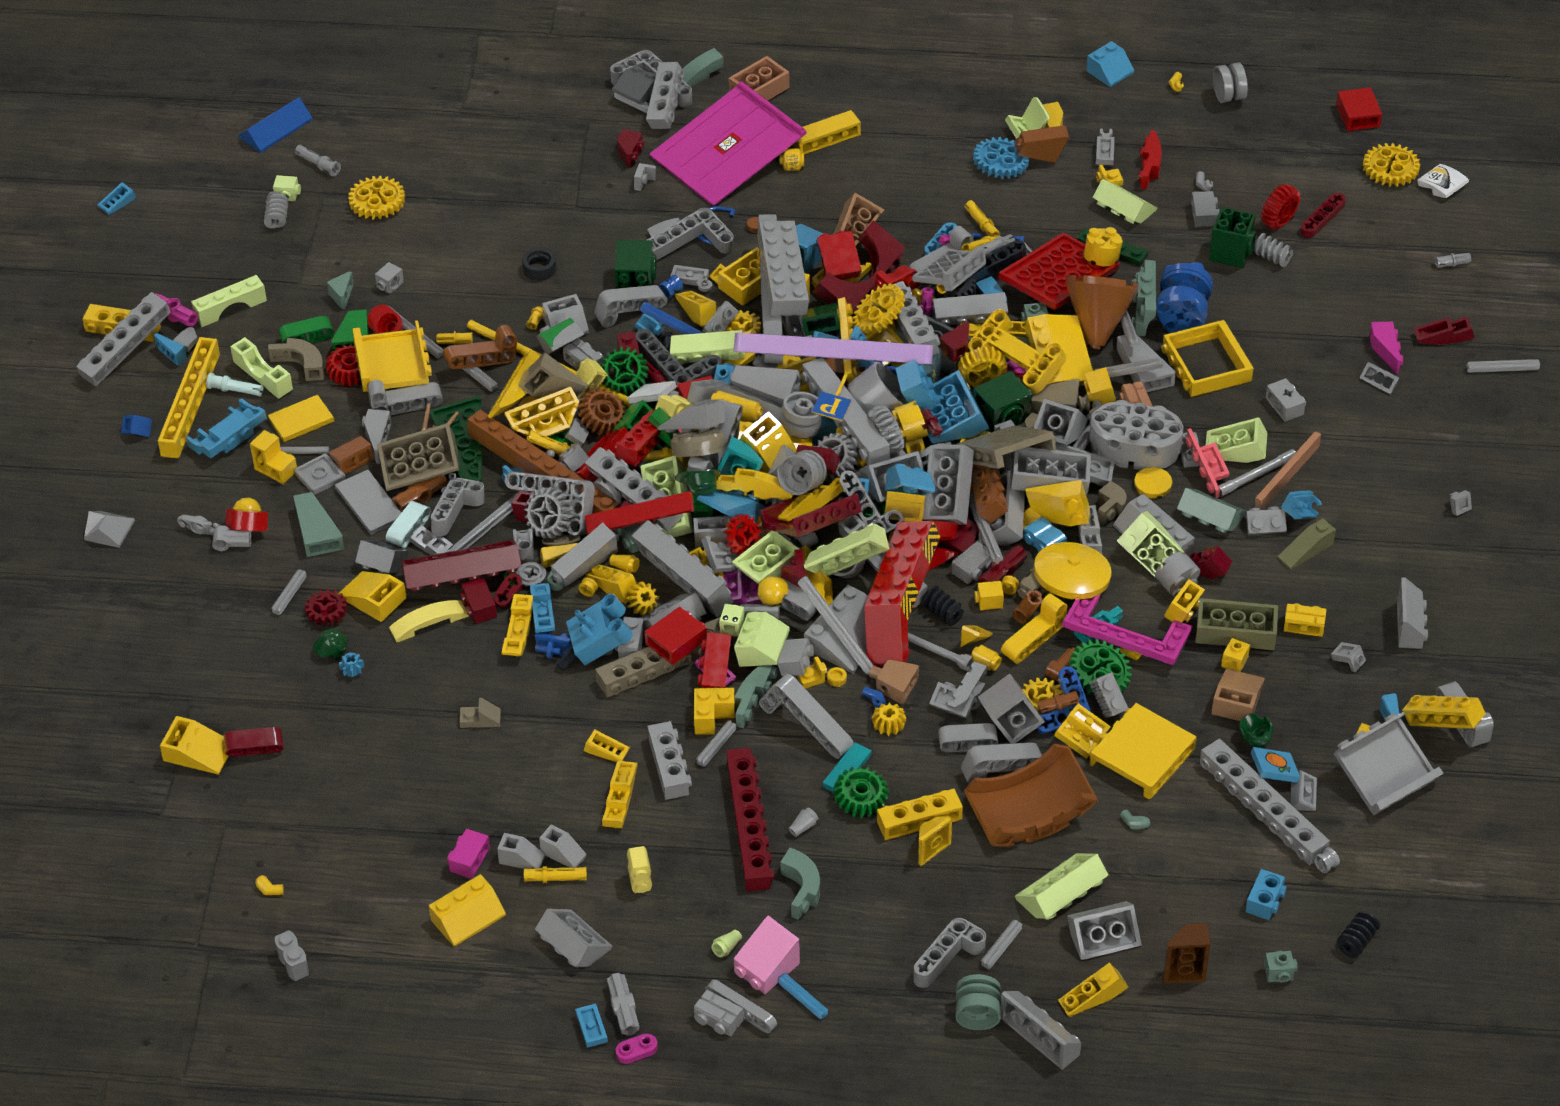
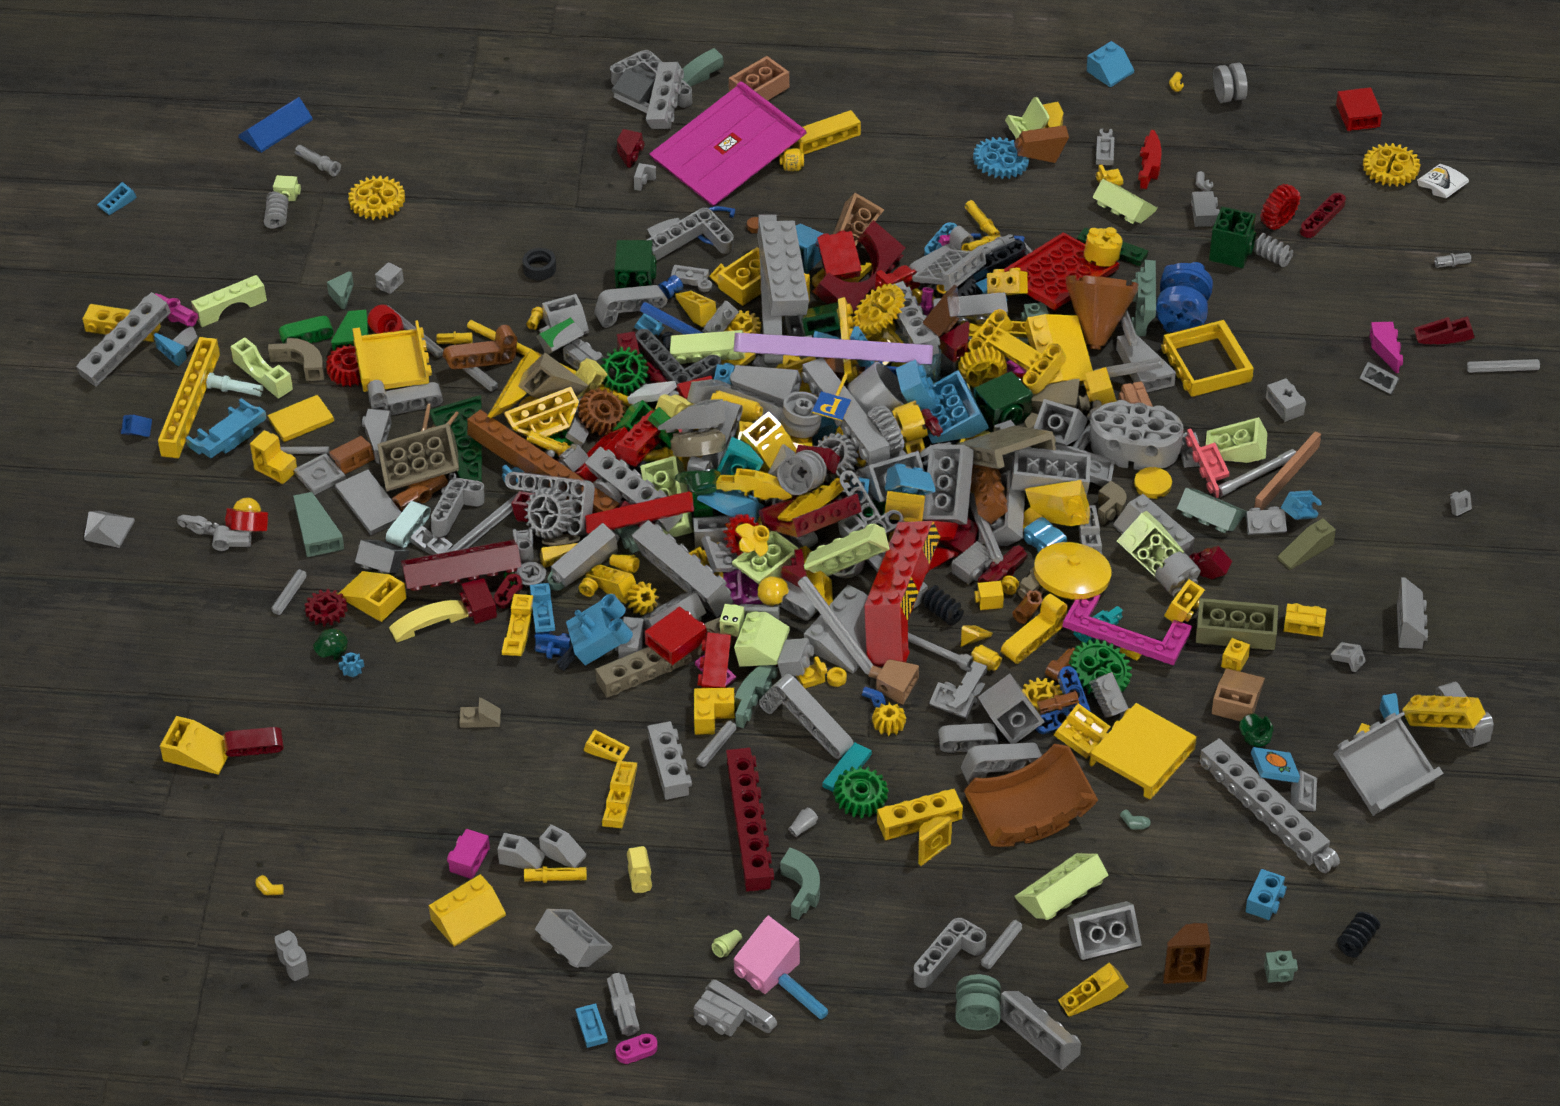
none -> yellow plate [735,523,769,557]
none -> reddish brown slope [922,284,960,337]
none -> yellow brick [987,268,1028,295]

